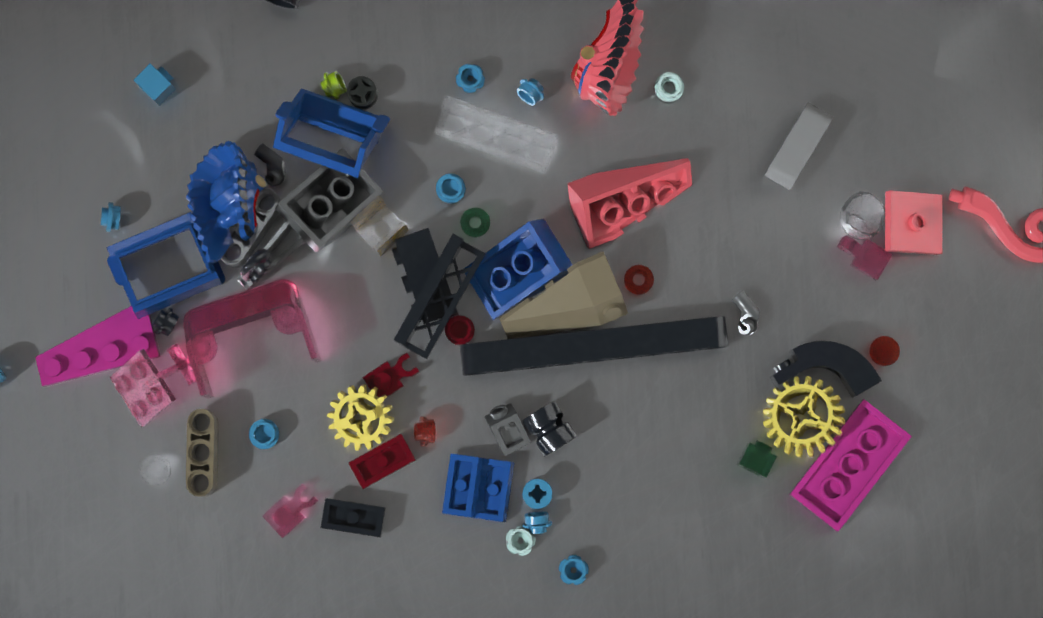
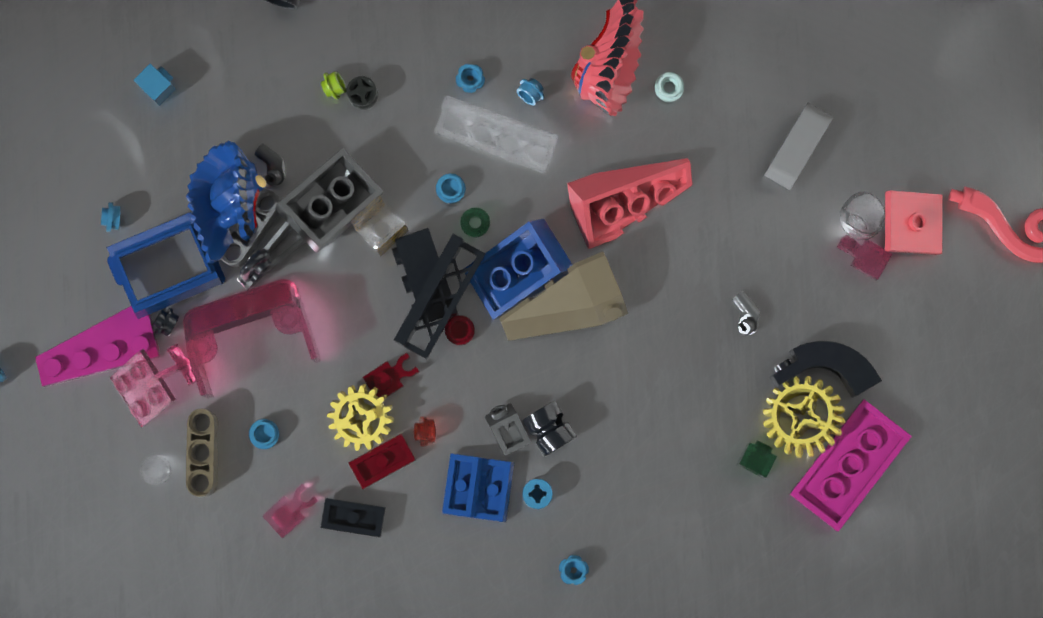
blue piece [273,88,390,178] -> none
black beam [460,316,729,376] -> none
light aqua plate [506,526,536,556] -> none
dark azure plate [522,511,552,534] -> none
clear red plate [624,265,654,295] -> none
clear red plate [869,336,900,366] -> none

